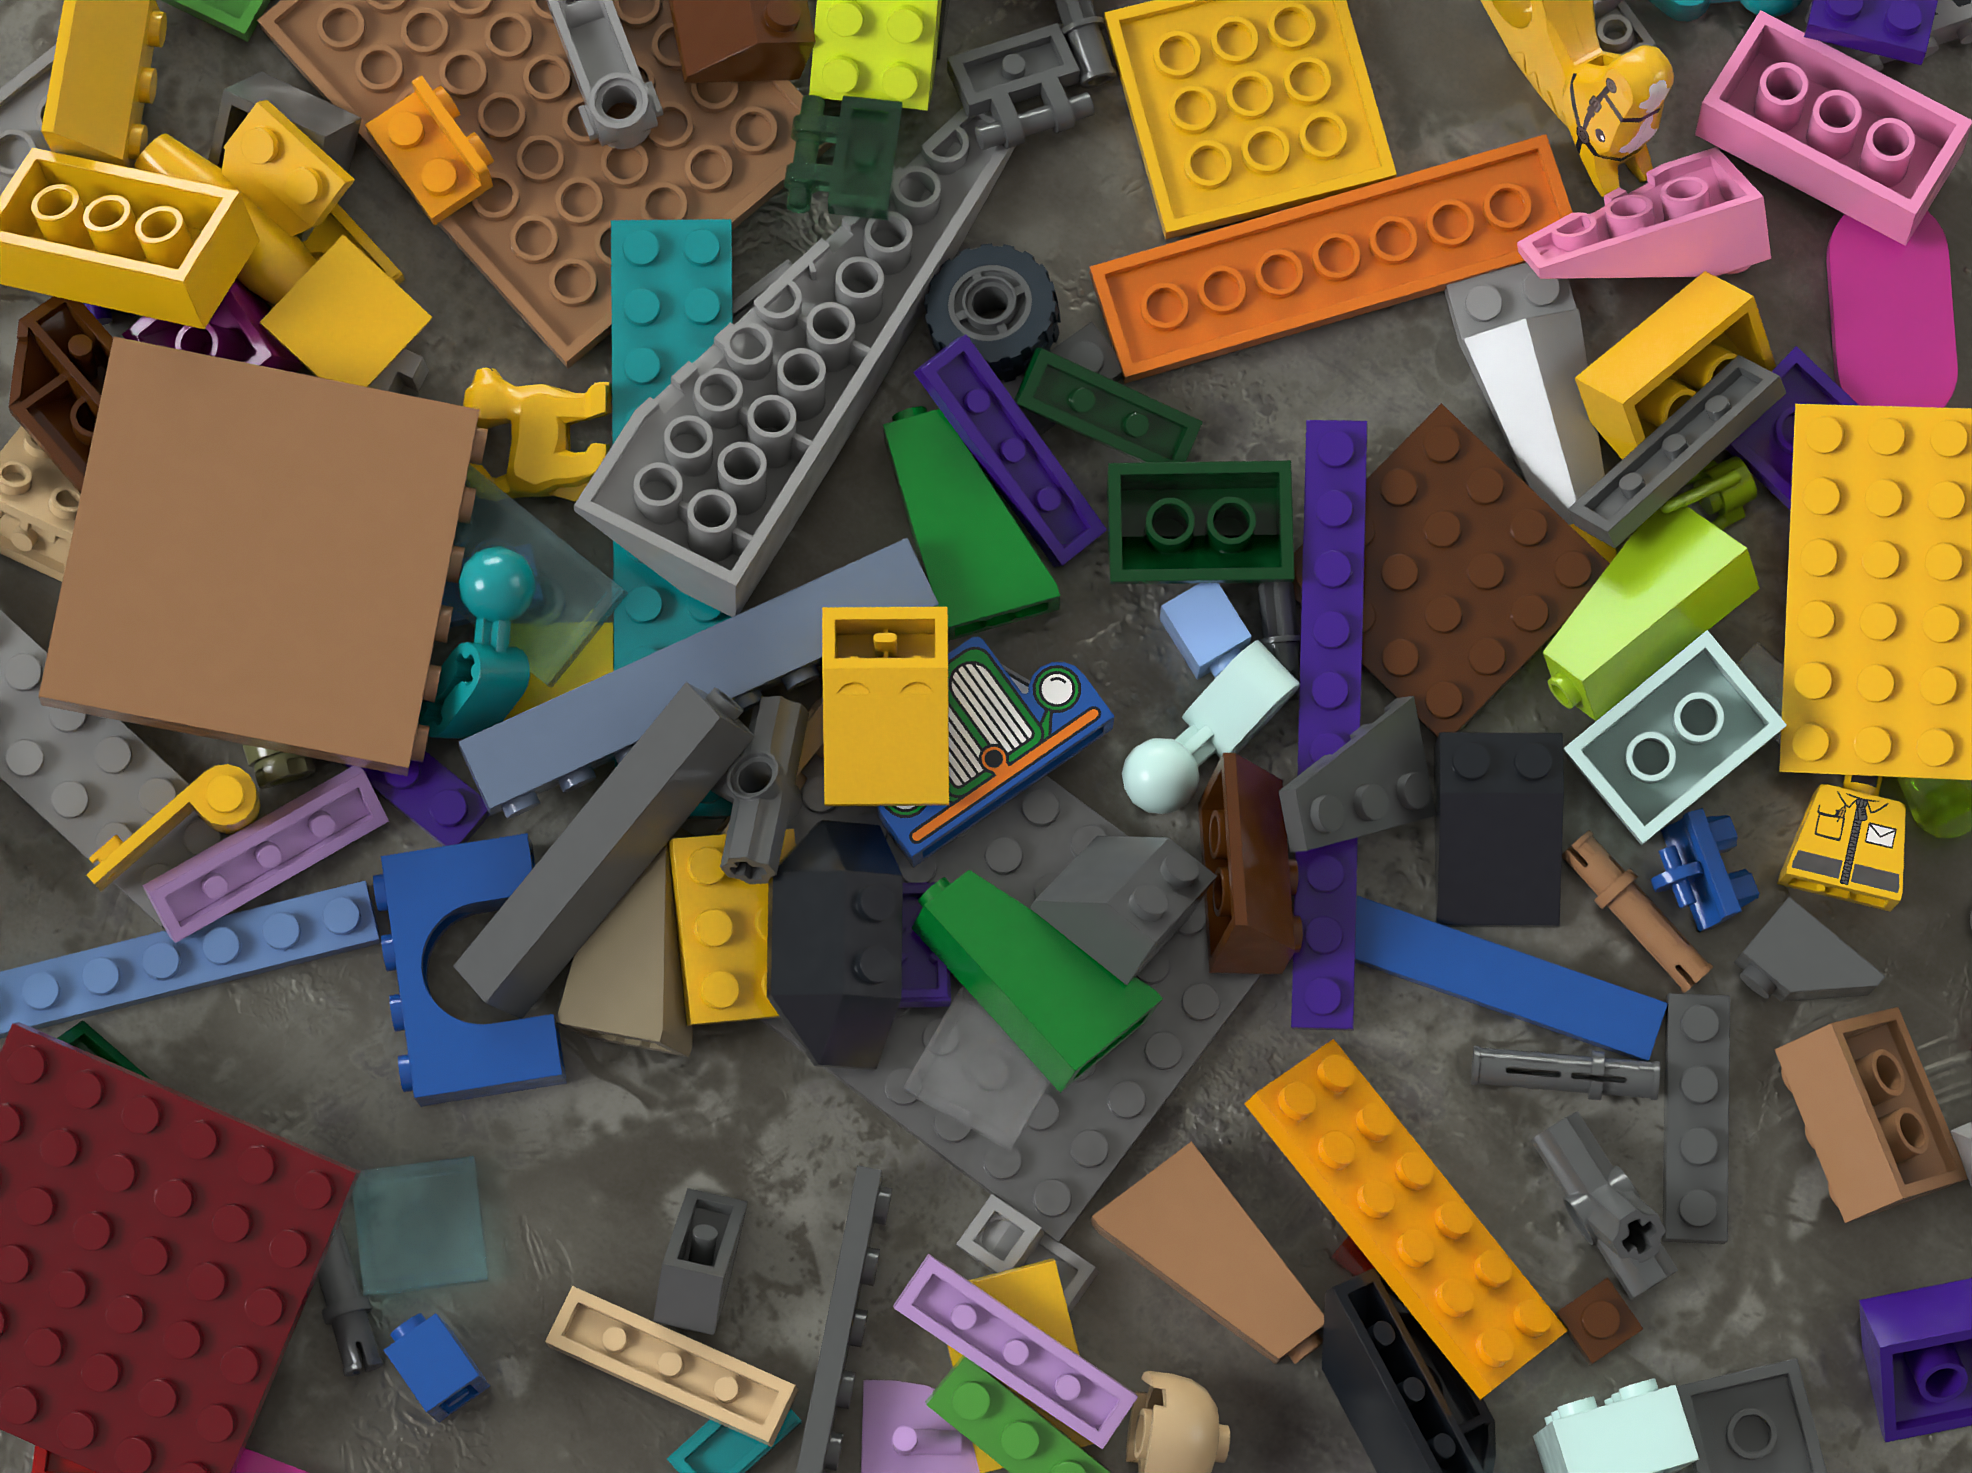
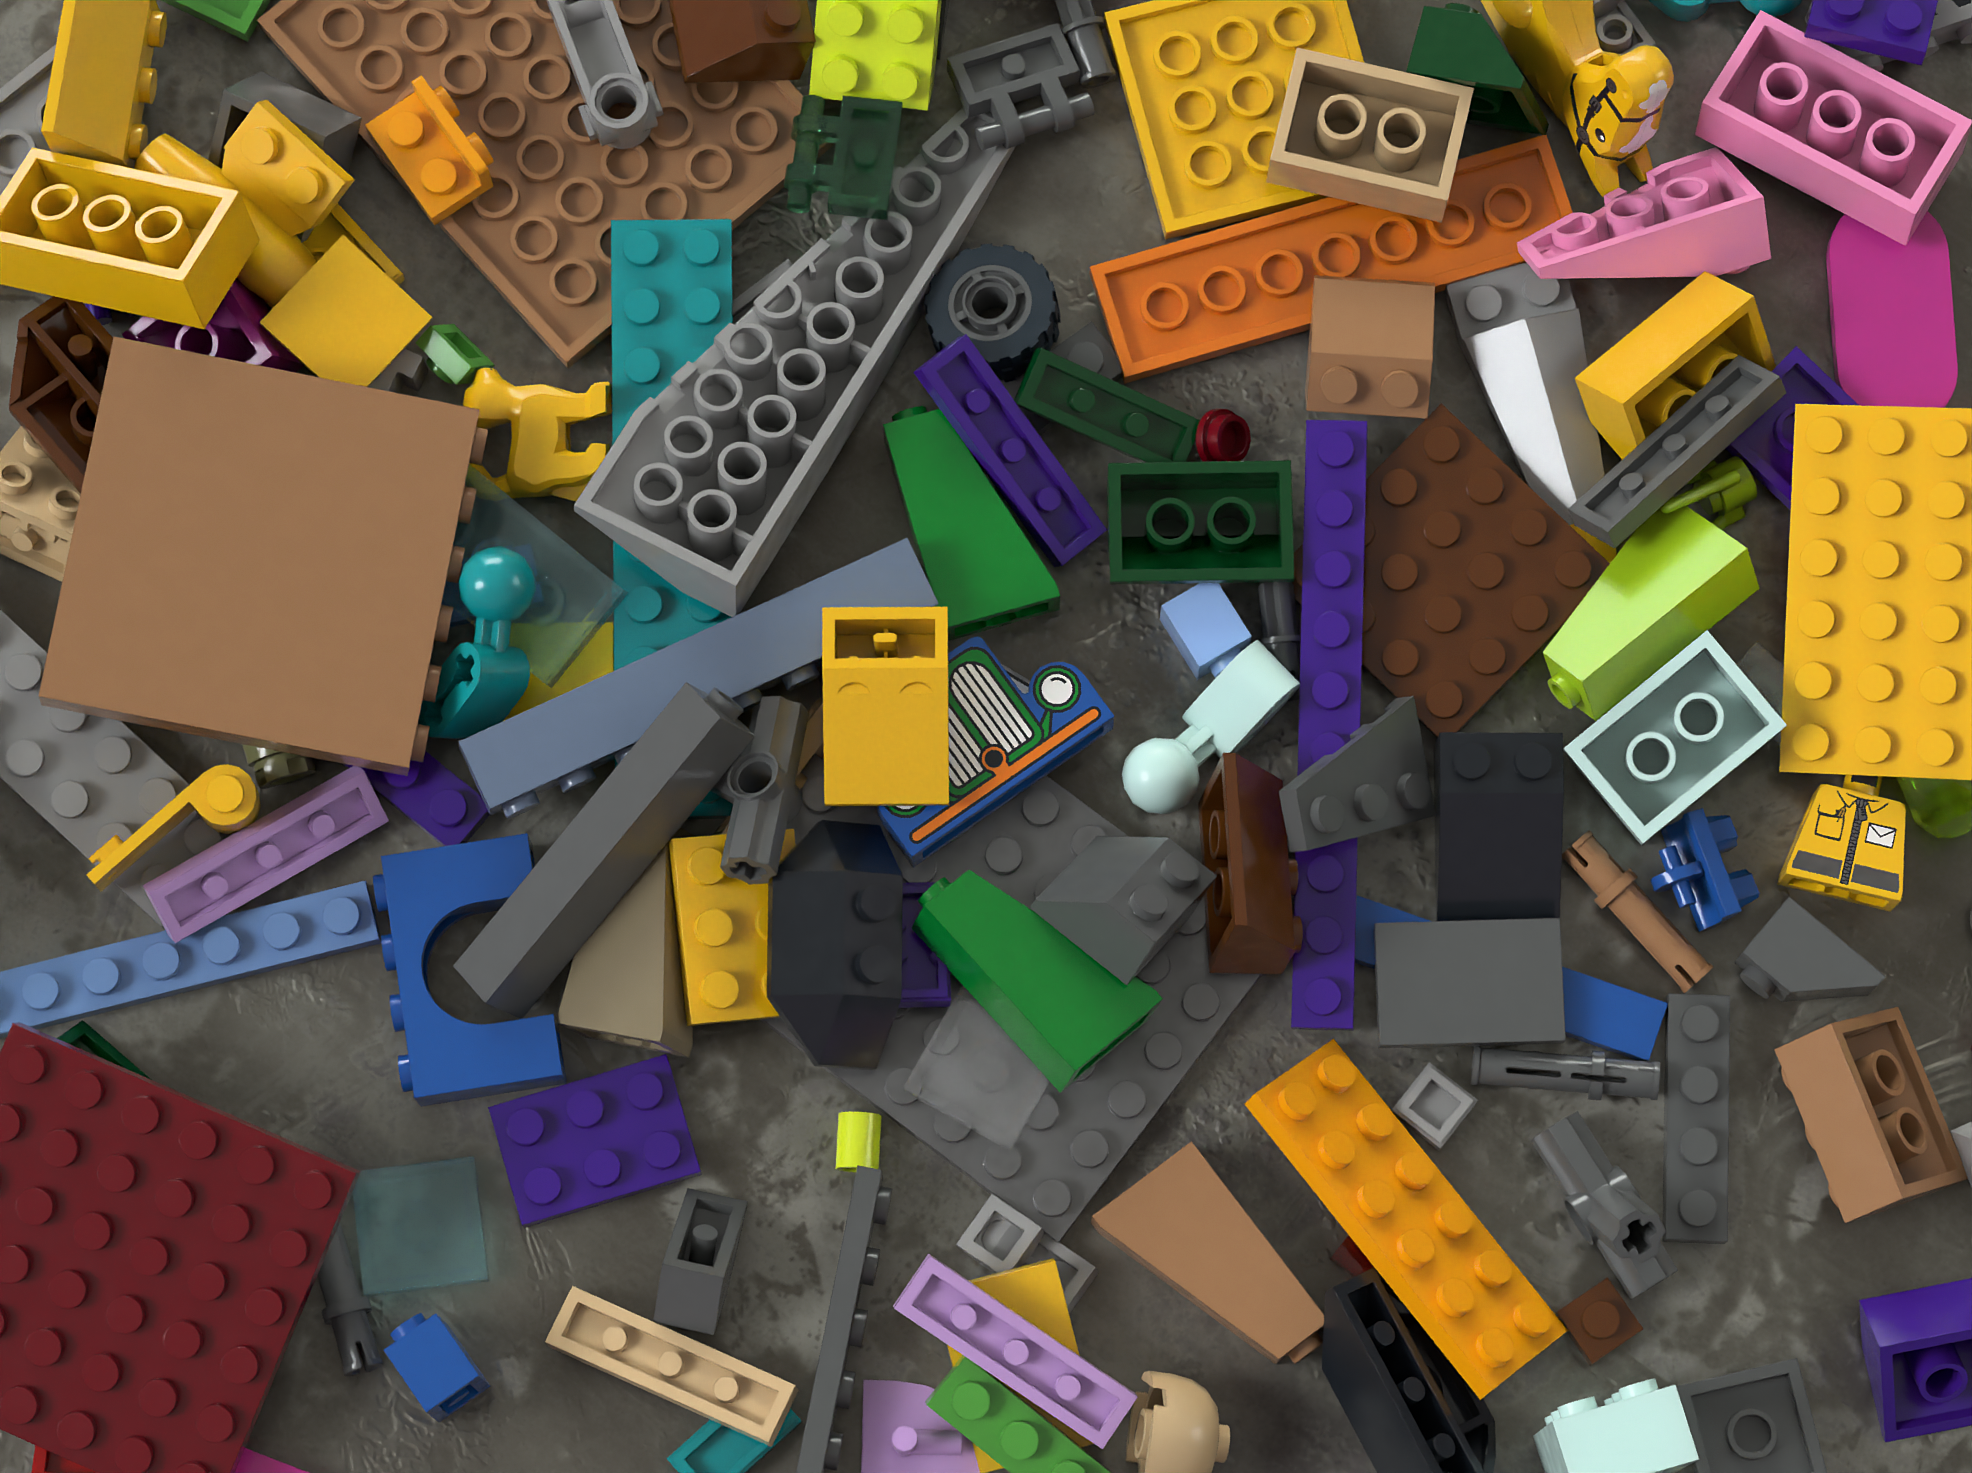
none -> bright green plate [415,324,495,385]
none -> dark purple plate [488,1054,702,1228]
none -> neon yellow hinge [835,1112,882,1173]
none -> dark red plate [1195,409,1251,462]
none -> tan brick [1266,47,1474,223]
none -> medium nougat slope [1305,275,1435,419]
none -> dark grey tile [1373,918,1566,1048]
none -> light grey tile [1391,1062,1478,1151]
none -> dark green slope [1406,3,1549,135]

